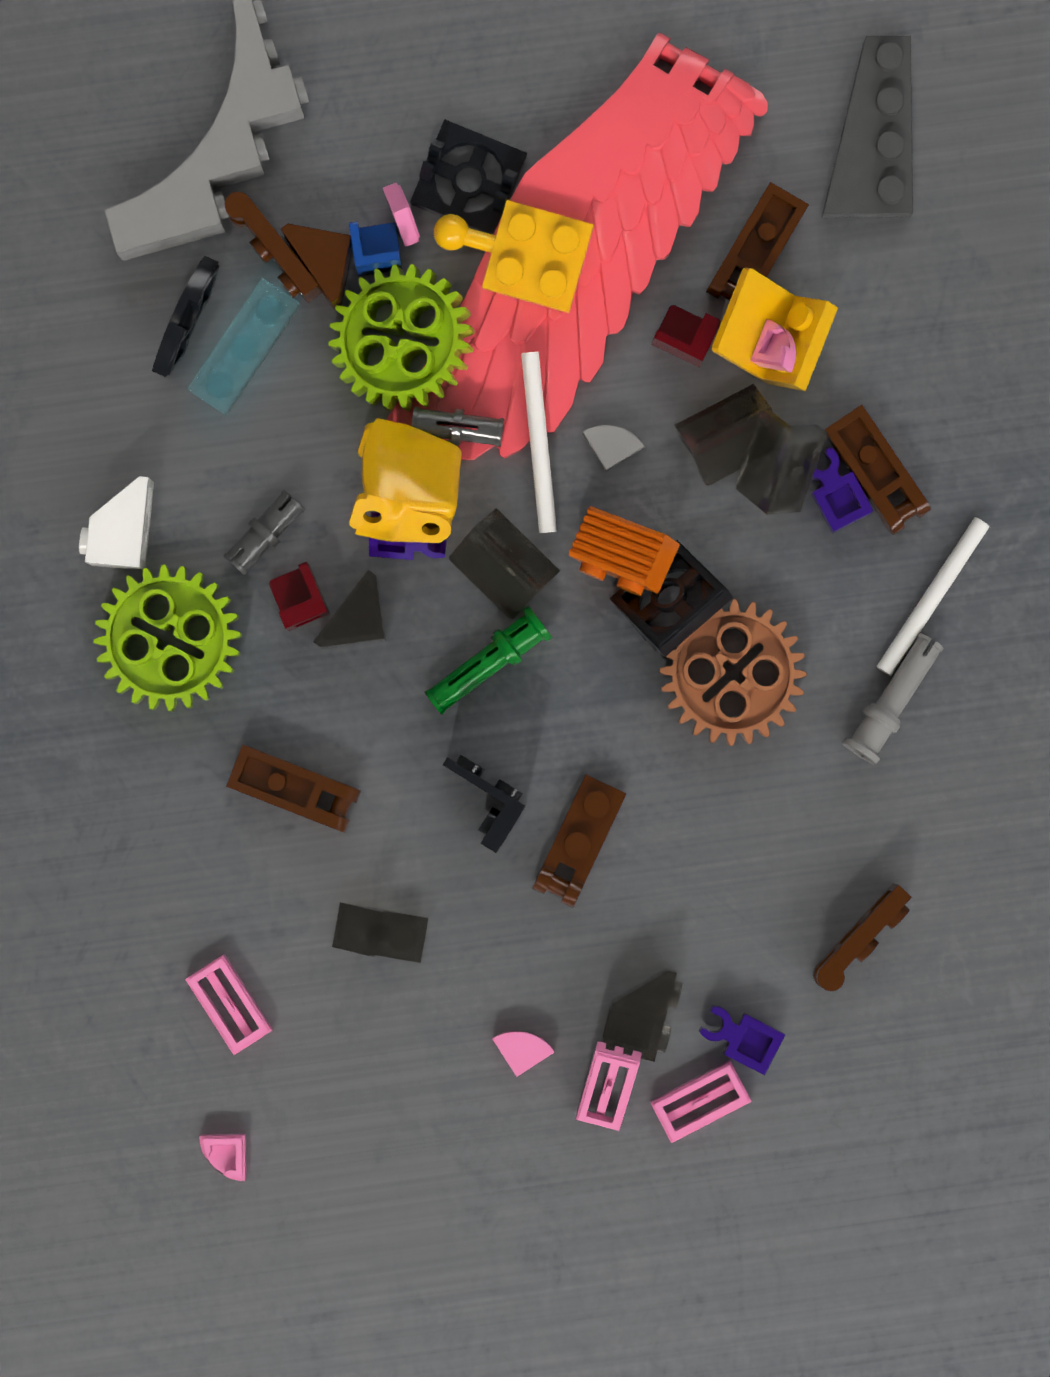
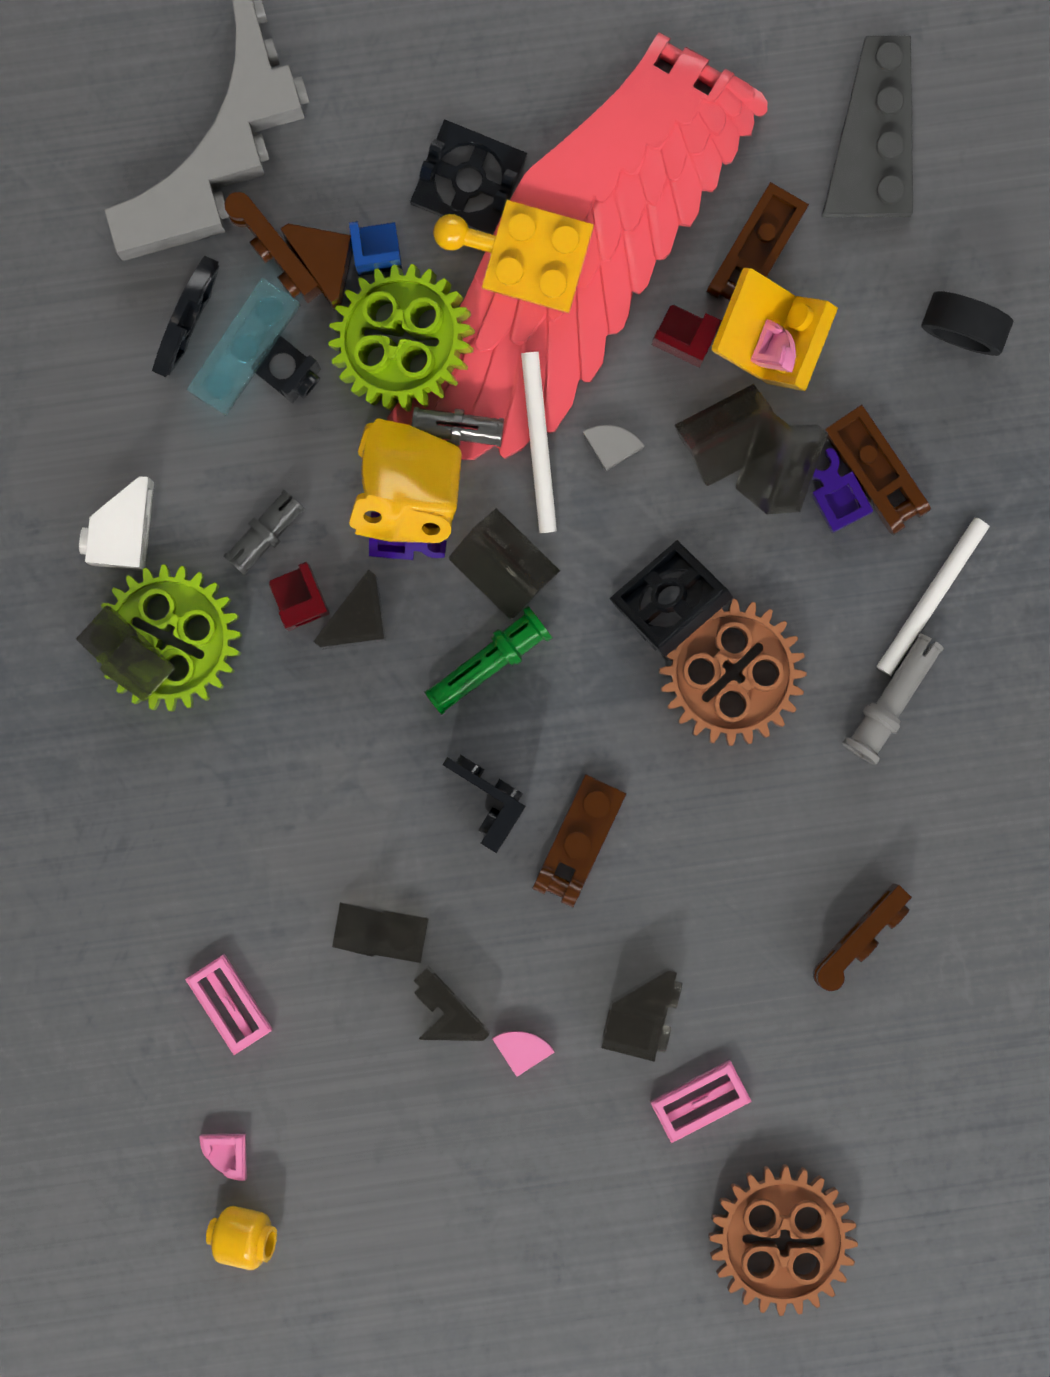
reddish brown plate [226,744,361,833] -> none
bright pink tile [382,182,420,247] -> none
orange brick [569,506,680,596] -> none
bright pink tile [575,1041,642,1131] -> none
dark purple plate [699,1005,785,1075] -> none
none -> clear smoke slope [76,606,176,701]
none -> yellow head [206,1206,277,1270]
none -> black bracket [252,335,321,404]
none -> clear smoke slope [414,965,490,1041]
none -> nougat gear [709,1164,858,1316]
none -> black tyre [921,291,1014,356]

